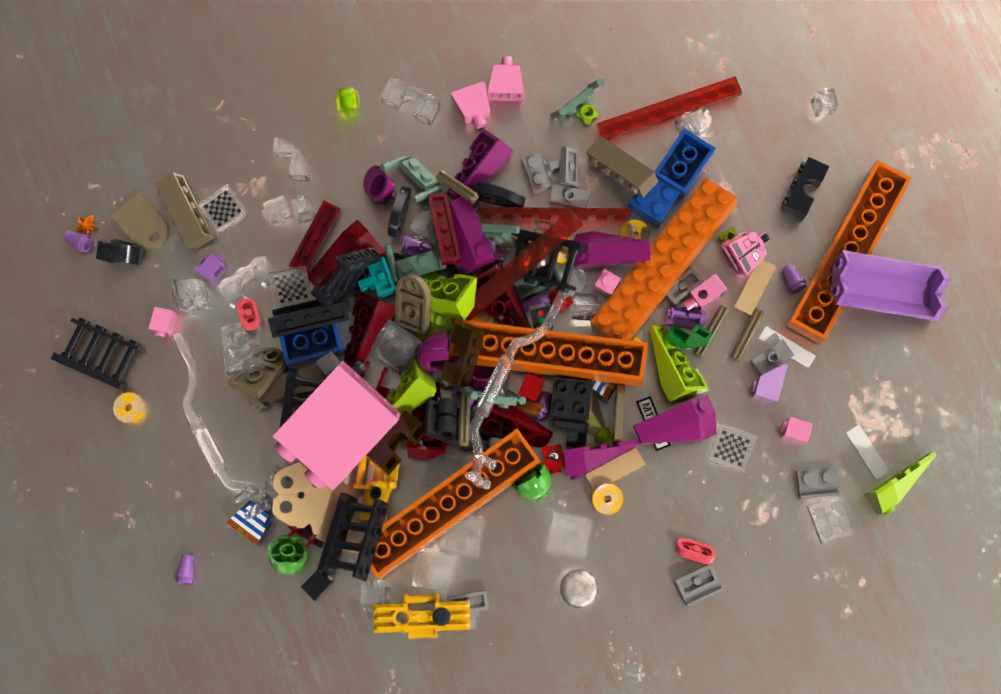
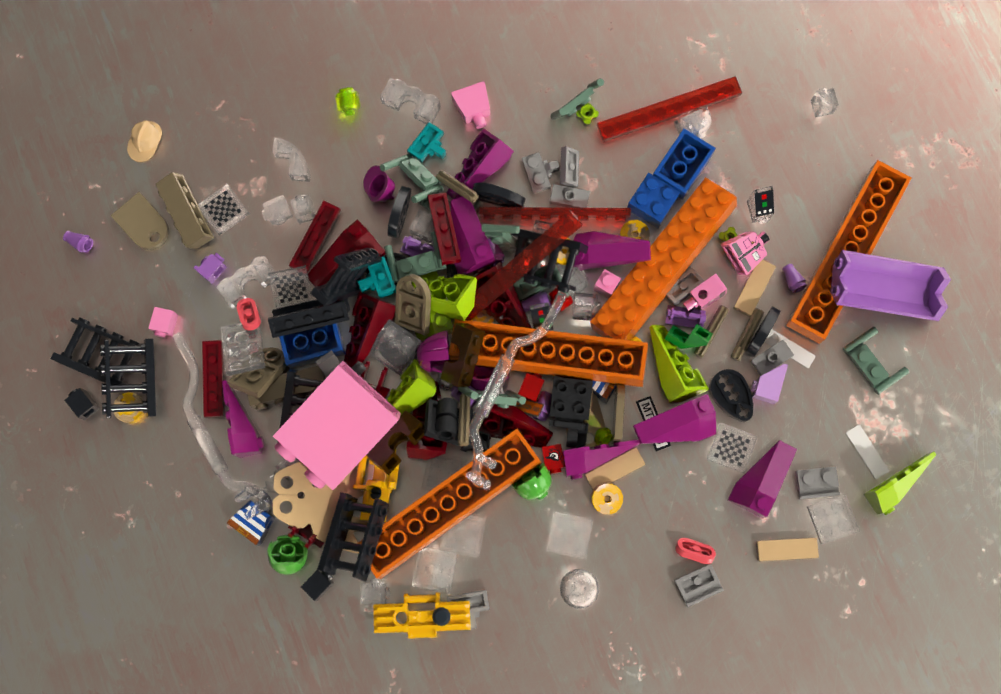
orange plant [75,215,97,235] -> none
black arch [96,237,144,265] -> none
clear helmet [171,279,211,312] -> none
medium lavender cone [174,555,194,585] -> none
bright pink torso [488,56,523,100] -> none
dark tan brick [586,136,658,198] -> none
bright pink brick [780,417,813,445] -> none
black arch [782,157,830,220] -> none
none -> black brick [65,388,100,420]
none -> black fence [100,339,156,419]
none -> tan piece [127,120,162,162]
none -> dark red plate [202,340,225,418]
none -> magenta wedge [222,380,265,458]
none -> teal hinge [407,122,447,162]
none -> black piece [709,369,753,422]
none -> magenta wedge [727,440,797,519]
none -> black piece [745,306,781,357]
none -> slope [747,186,774,223]
none -> tan tile [756,538,819,561]
none -> sand green plate [843,327,909,395]

